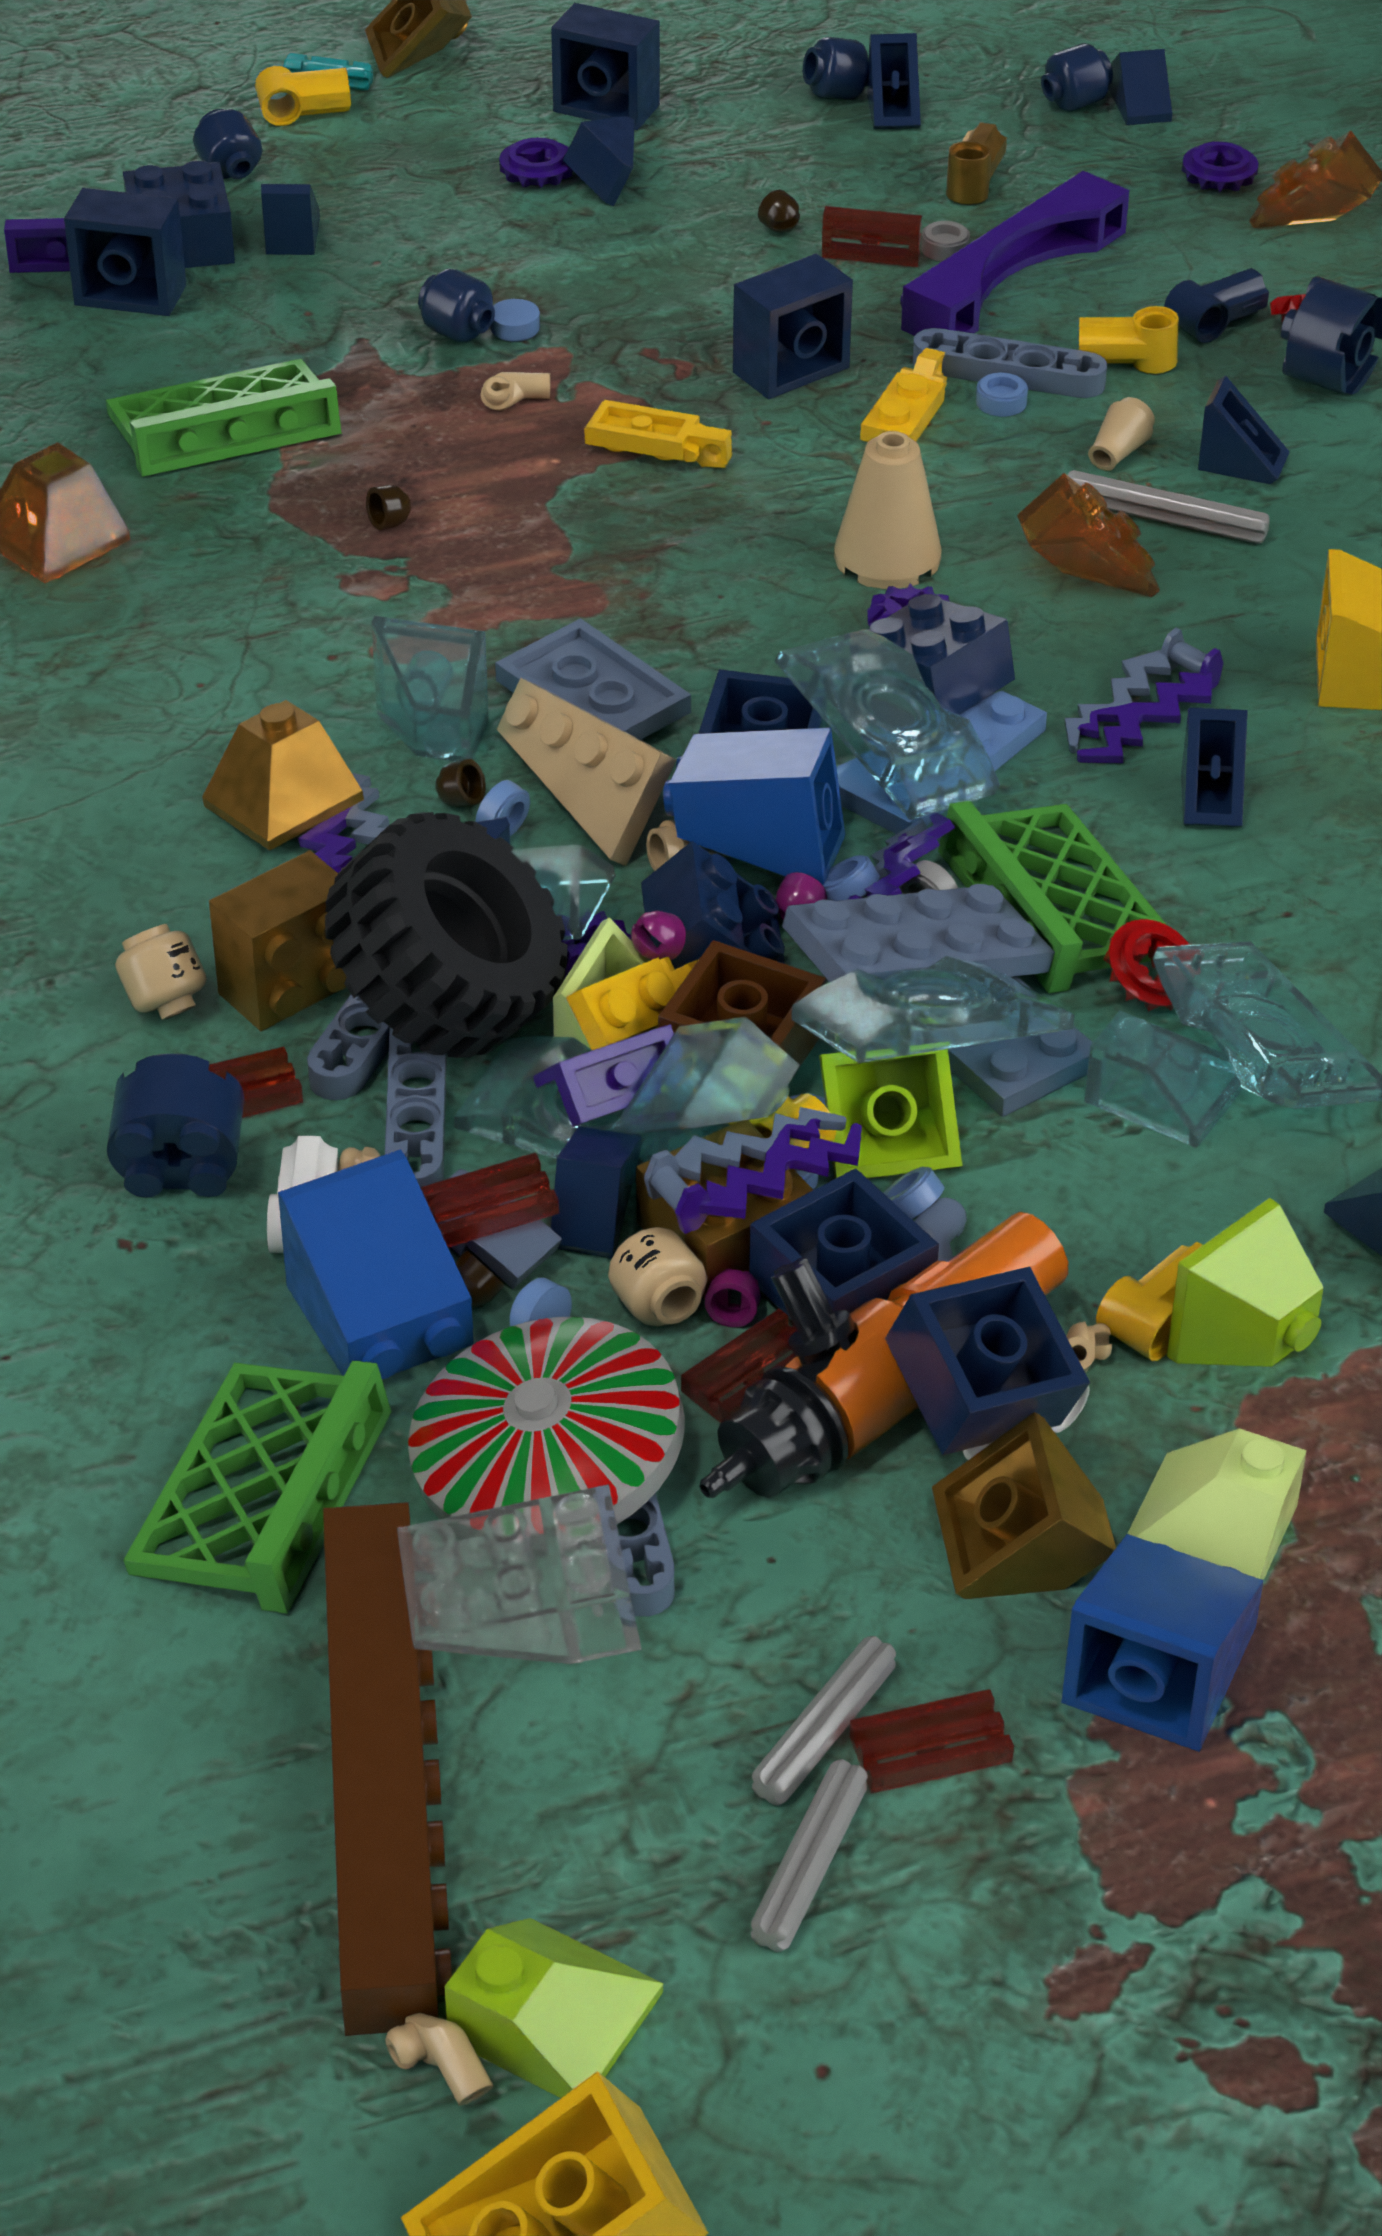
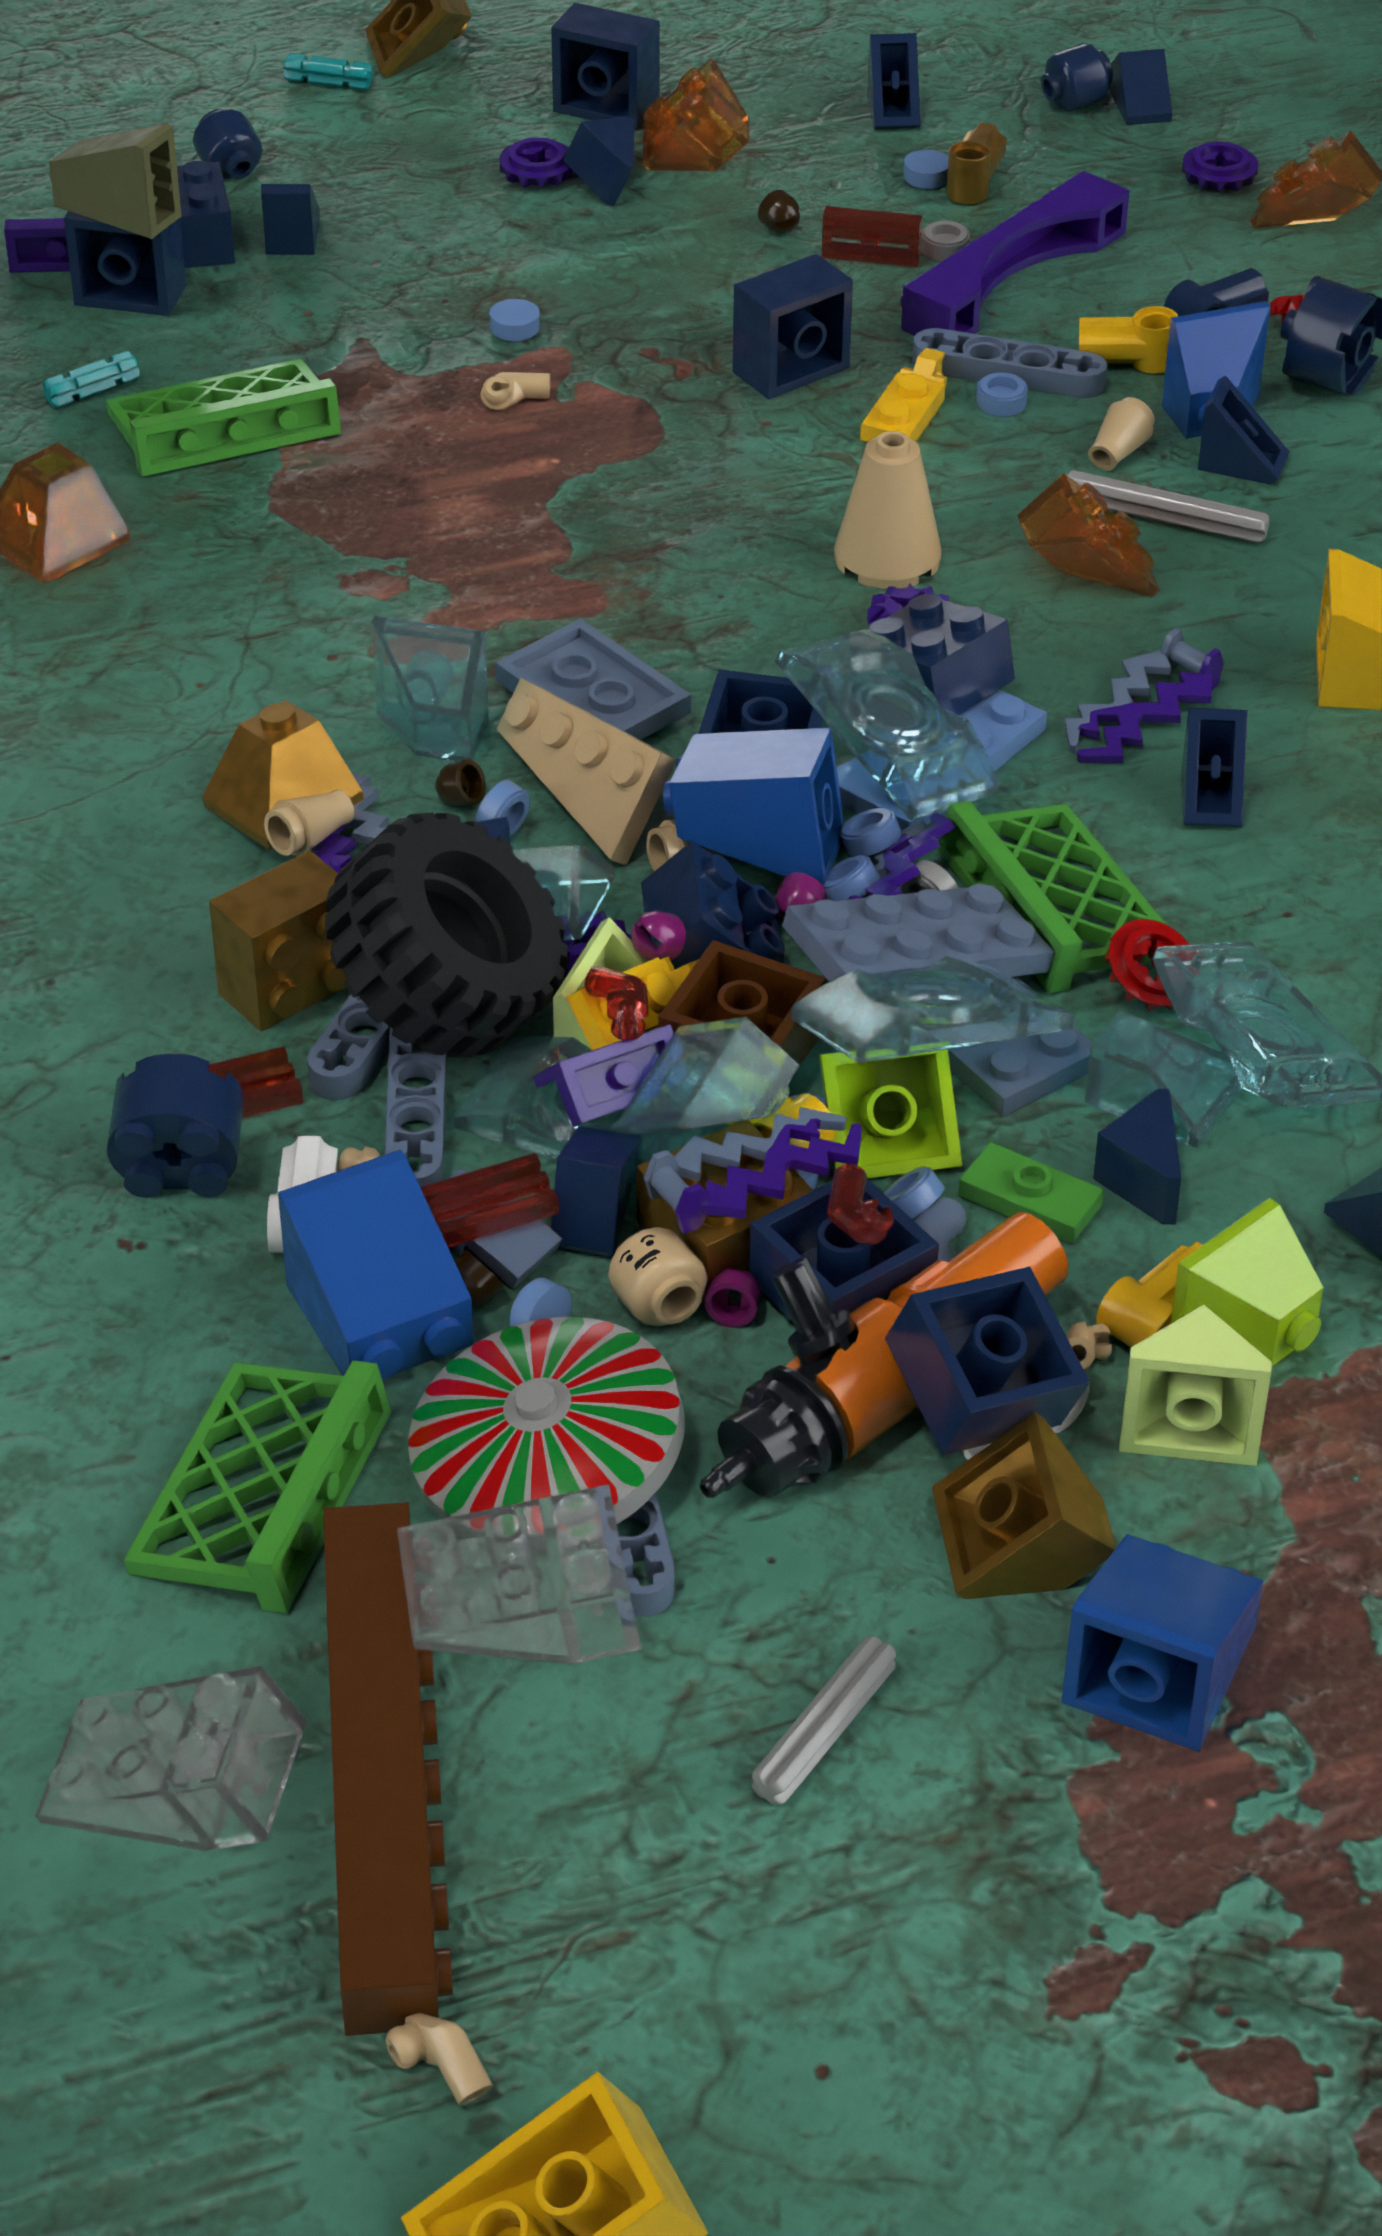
tan head [115,924,207,1020] -> none
yellow piece [255,66,351,126] -> none
dark brown hinge [366,485,411,530] -> none
dark blue head [418,268,495,343] -> none
lime slope [445,1918,663,2098] -> none
yellow hinge [584,400,732,468] -> none
clear red tile [681,1308,797,1423] -> none
light grey axle [751,1759,868,1952] -> none
dark blue head [802,37,869,100] -> none
clear red tile [849,1689,1014,1794] -> none
yellowish green slope [1127,1428,1307,1580] -> none
none -> clear slope [35,1666,307,1851]
none -> teal axle [42,351,140,408]
none -> olive slope [49,123,182,239]
none -> tan cone [264,790,354,856]
none -> clear red arm [585,966,649,1040]
none -> clear orange slope [642,58,749,171]
none -> clear red arm [827,1164,894,1245]
none -> medium blue tile [840,808,902,857]
none -> medium blue tile [903,150,948,190]
none -> bright green plate [958,1142,1104,1244]
none -> dark blue slope [1093,1089,1182,1225]
none -> yellowish green slope [1119,1305,1272,1466]
none -> blue slope [1162,301,1270,439]

